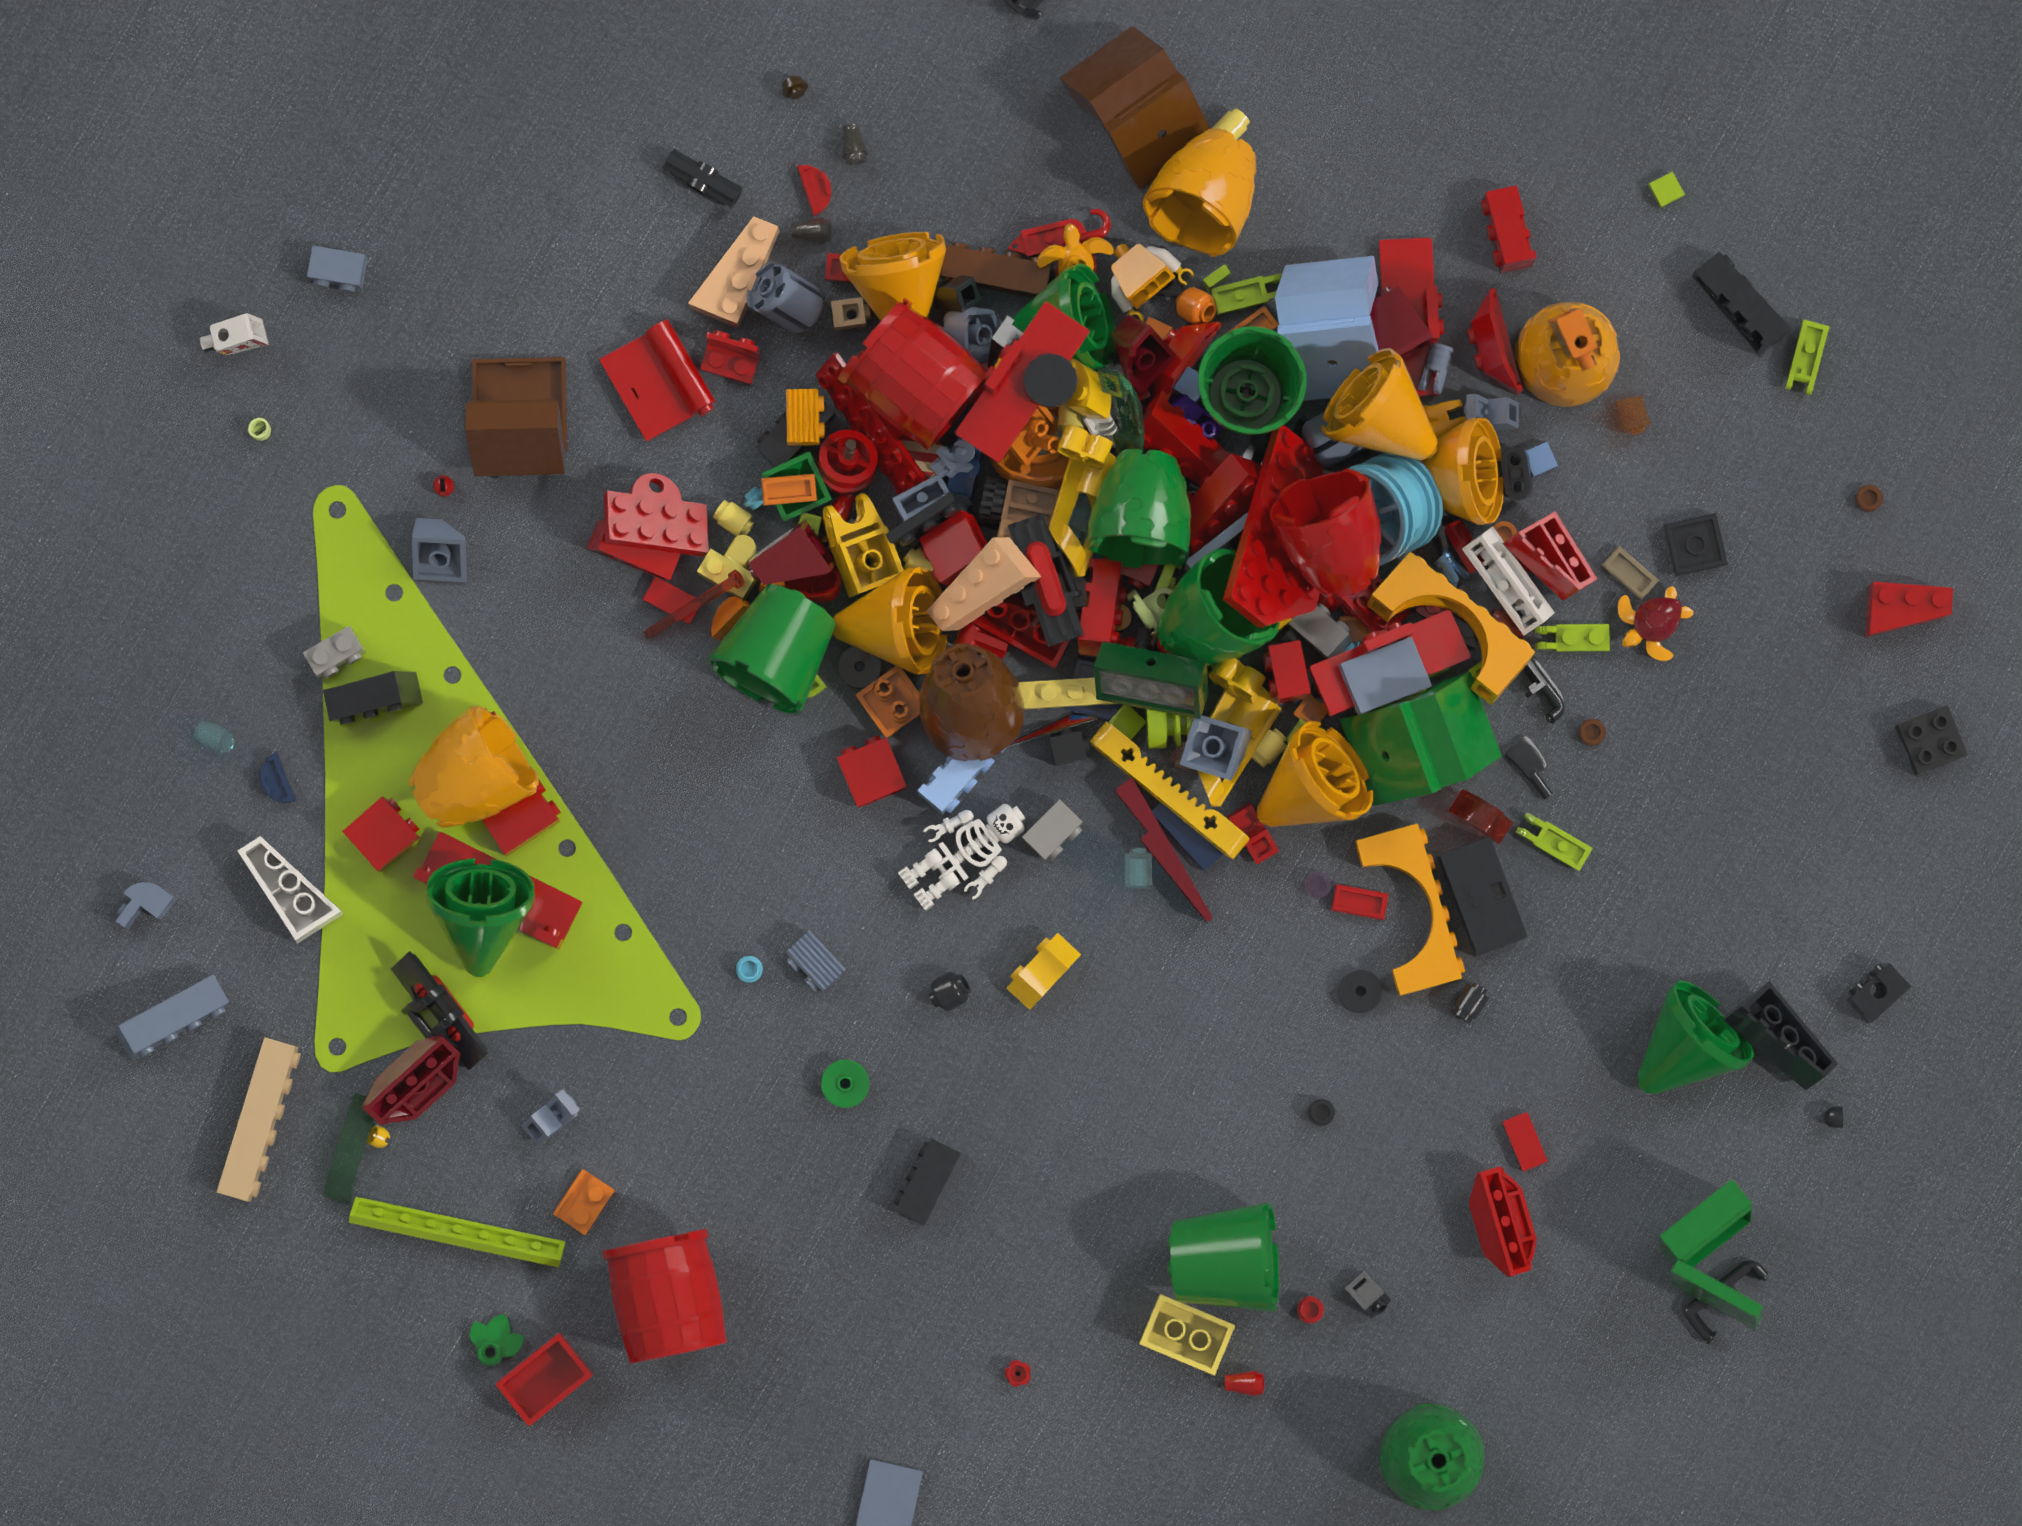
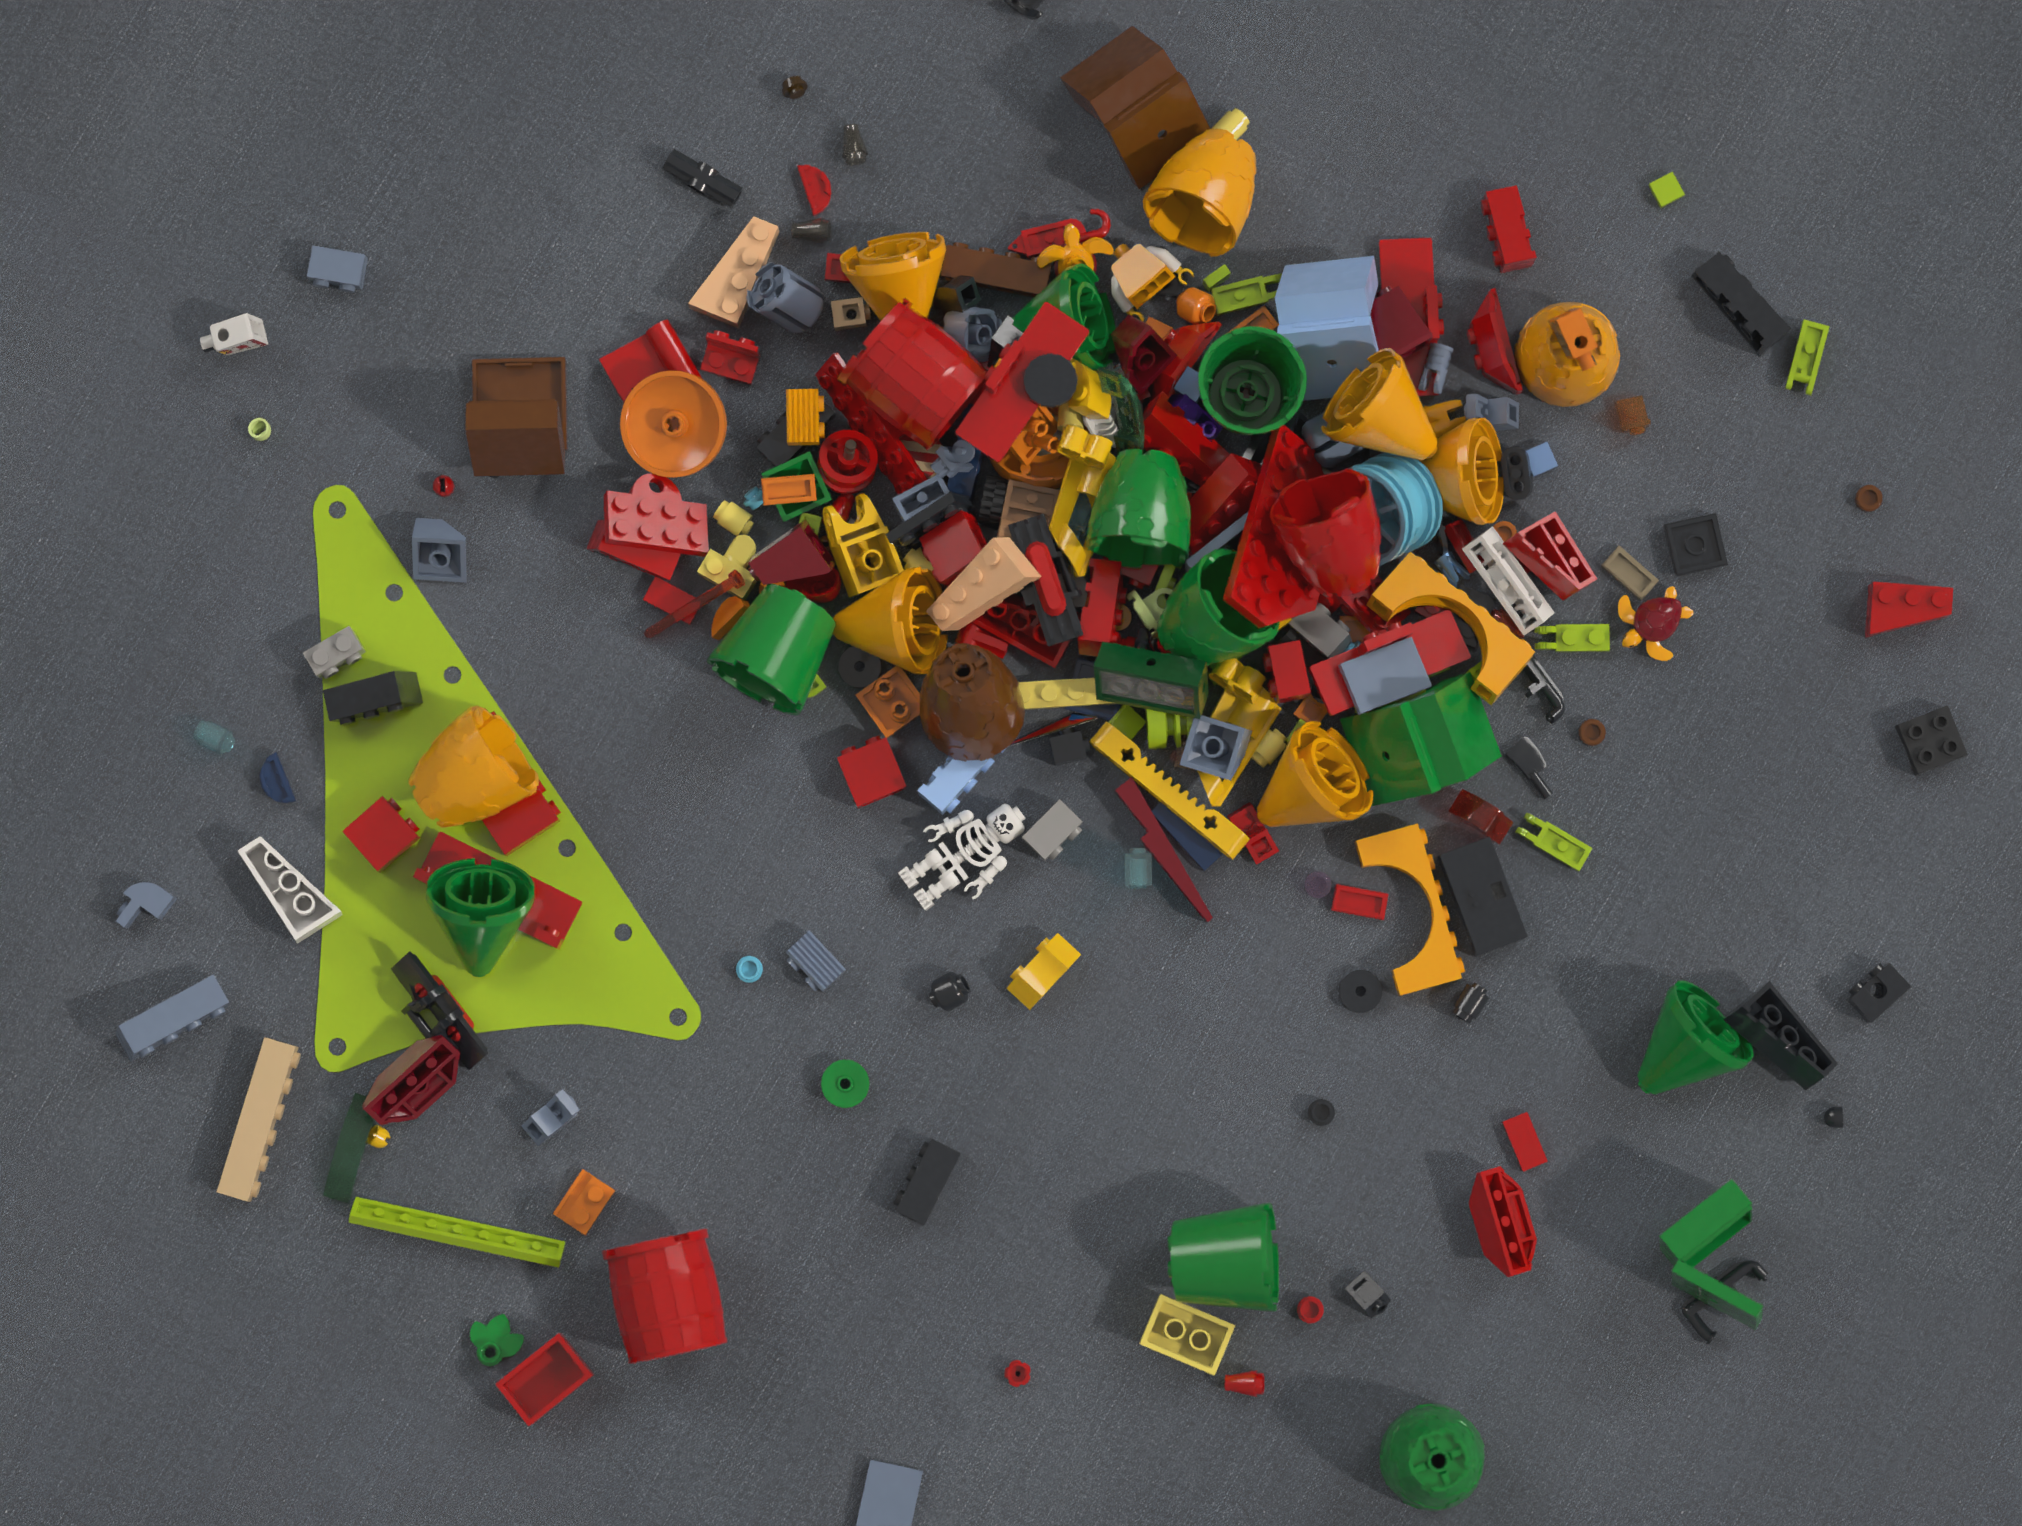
none -> orange dish [620,371,727,478]

